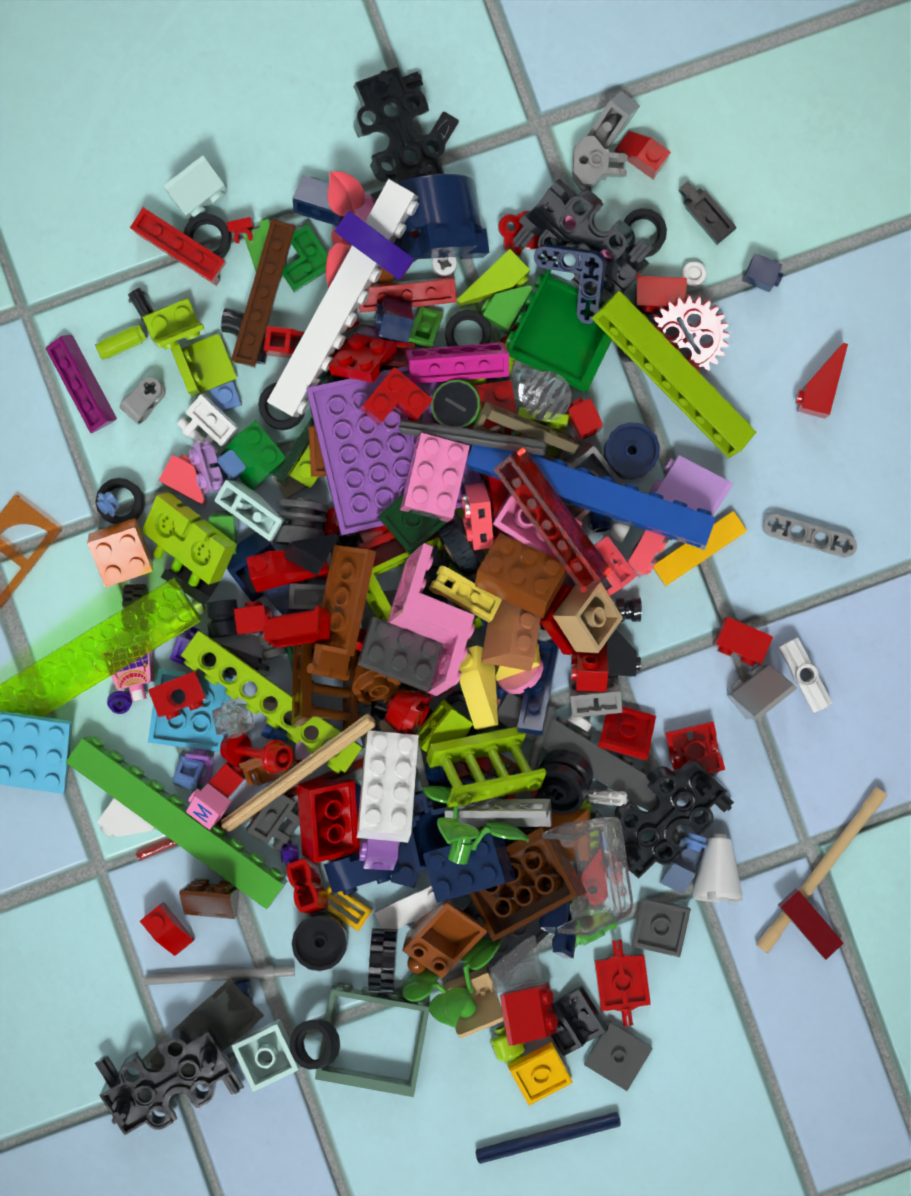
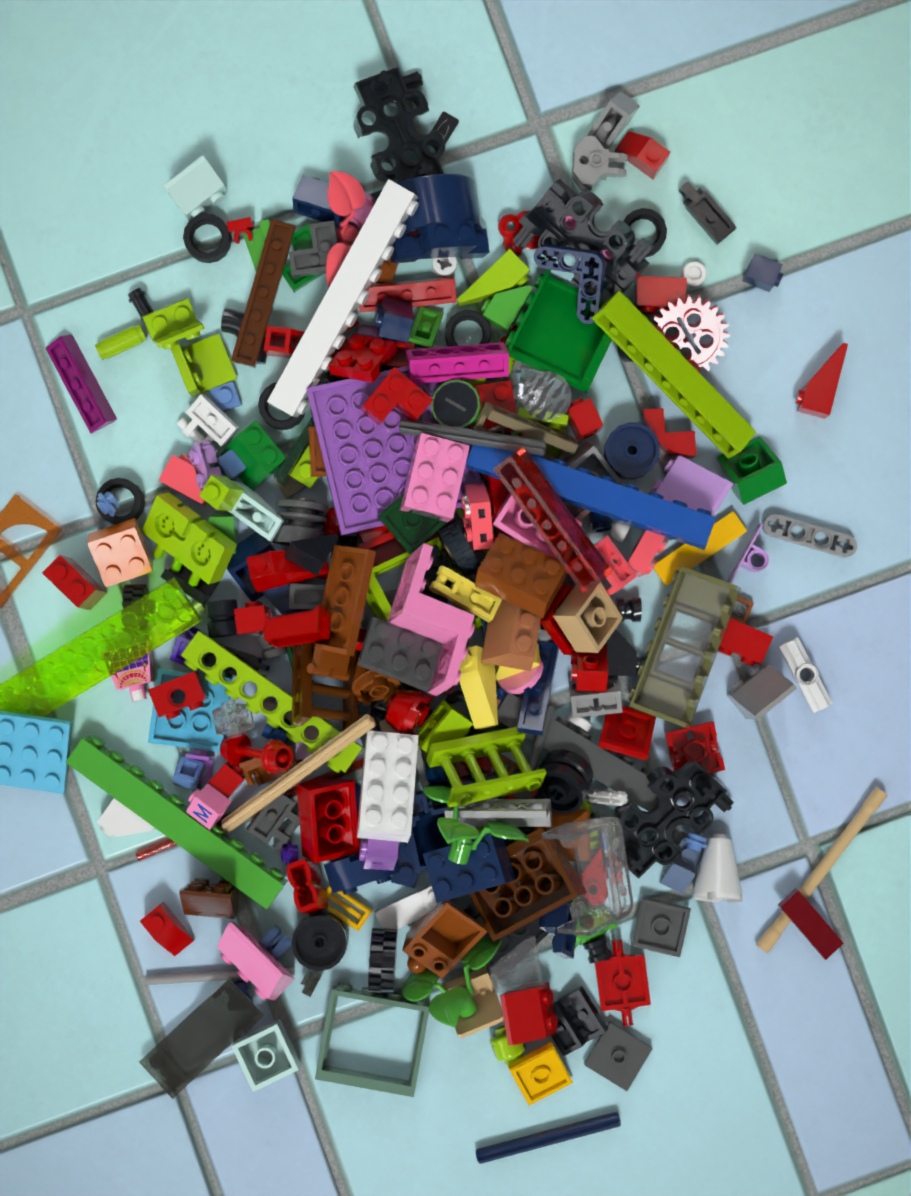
black gear [95,1028,244,1136] -> none
dark purple plate [107,691,132,714] -> none
light grey piece [119,377,166,425] -> none
red fence [130,207,227,286] -> none
black tyre [289,1019,340,1070] -> none
dark purple slope [334,211,415,280] -> none
none -> red brick [42,555,107,610]
none -> lime brick [199,475,244,511]
none -> bright pink slope [217,922,295,1001]
none -> medium blue wheel [259,924,292,960]
none -> dark grey plate [289,221,337,278]
none -> clear smoke plate [301,970,324,997]
none -> black wheel [583,935,612,963]
none -> clear window [629,566,741,728]
none -> red brick [641,408,696,459]
none -> green slope [716,436,787,505]
none -> lavender piece [727,523,769,583]
none -> tile [730,596,754,624]

